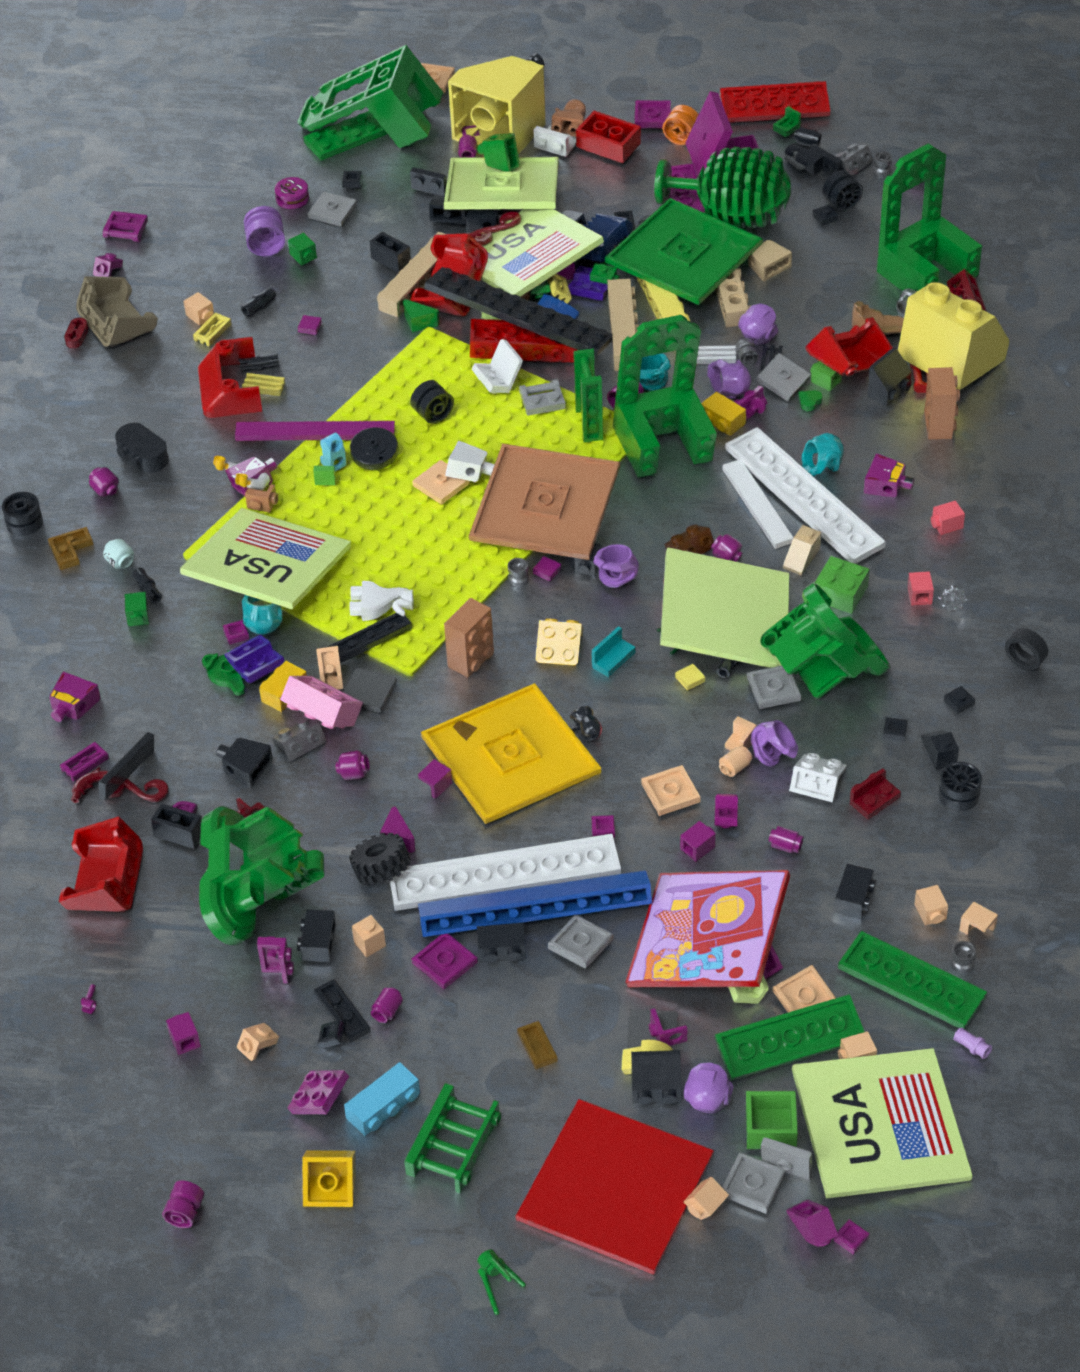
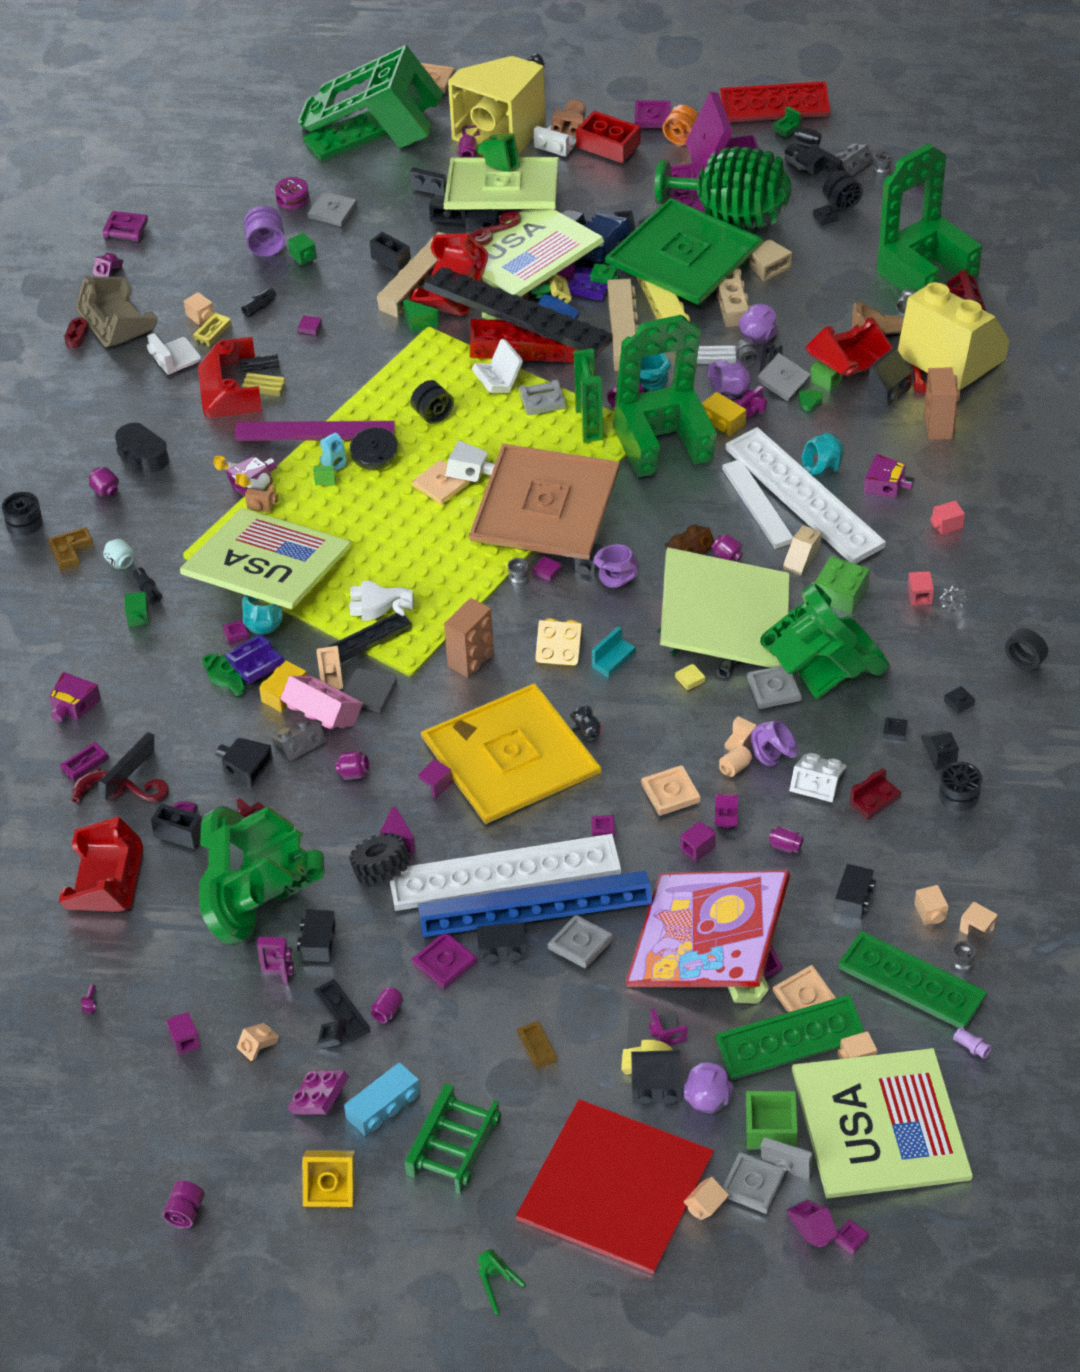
black plate [342,171,362,188] -> none
light nougat brick [352,915,386,958] -> none
none -> white bracket [147,333,201,375]

